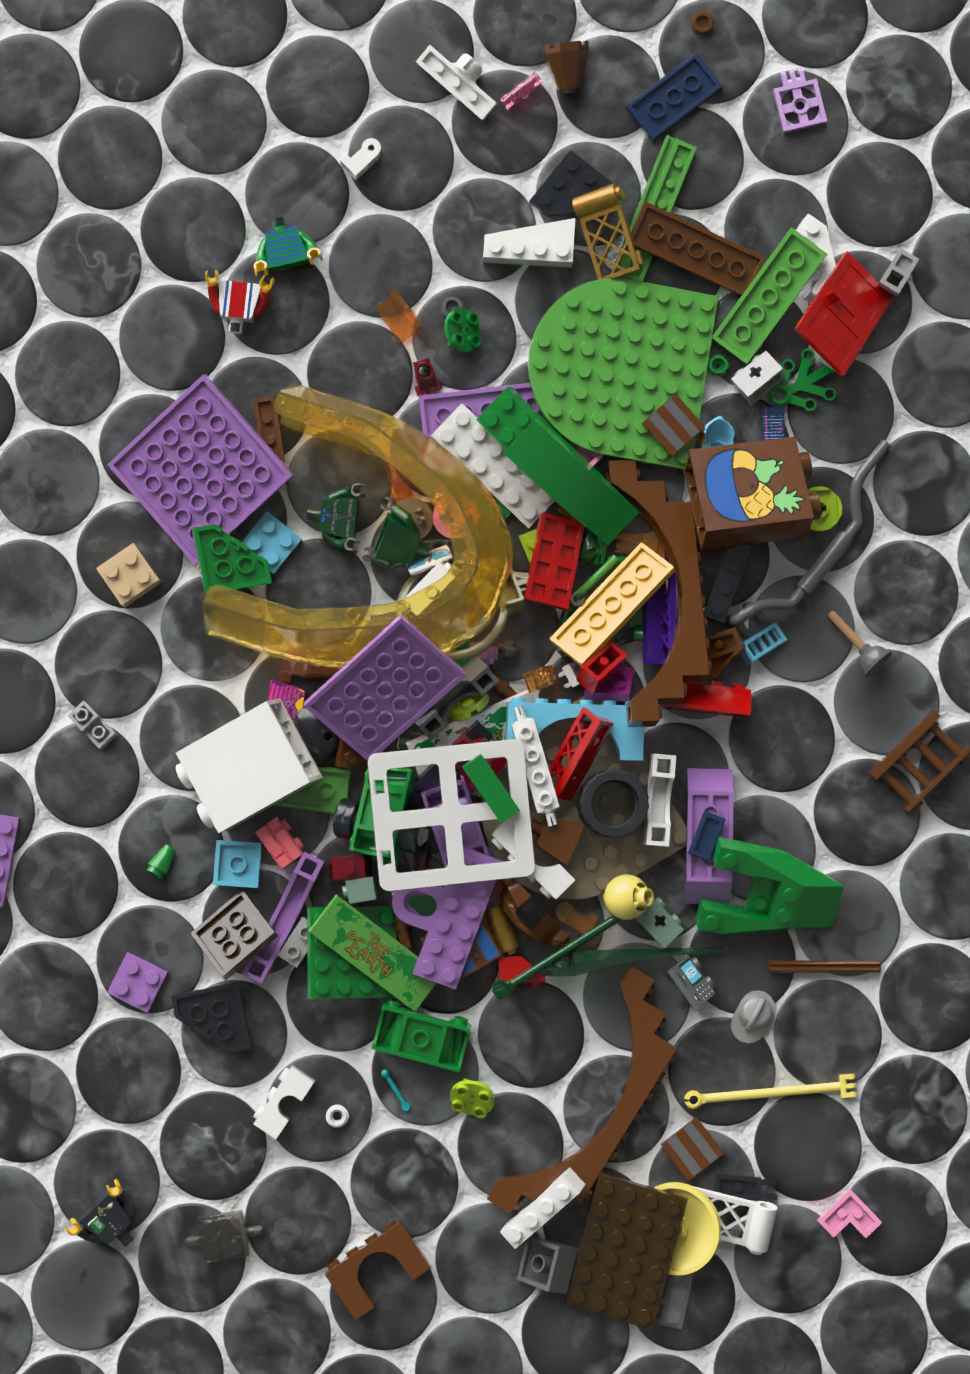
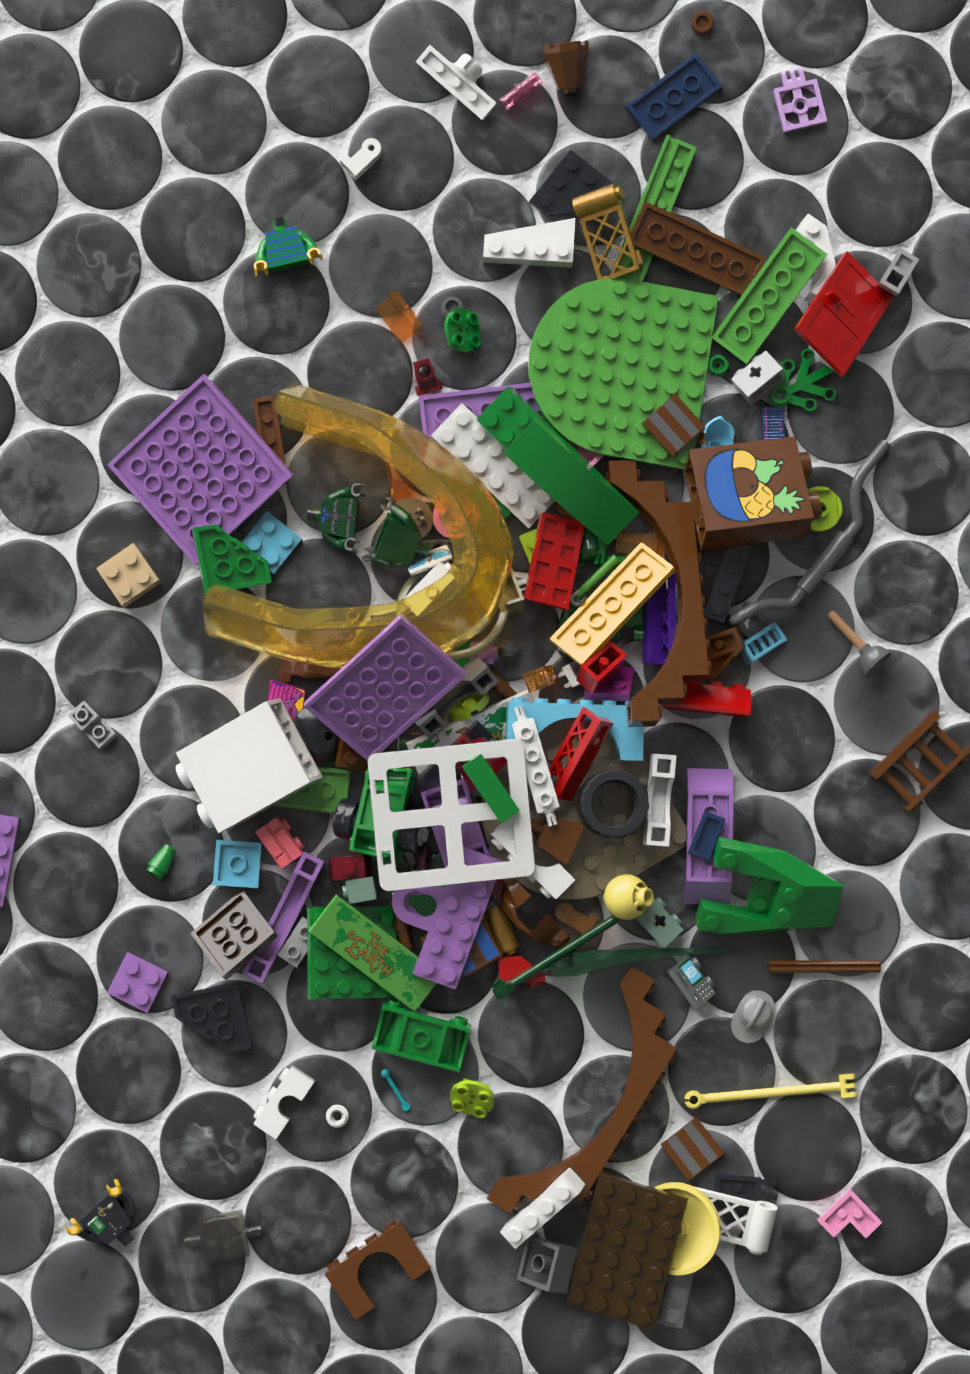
torso [205,270,275,334] -> none

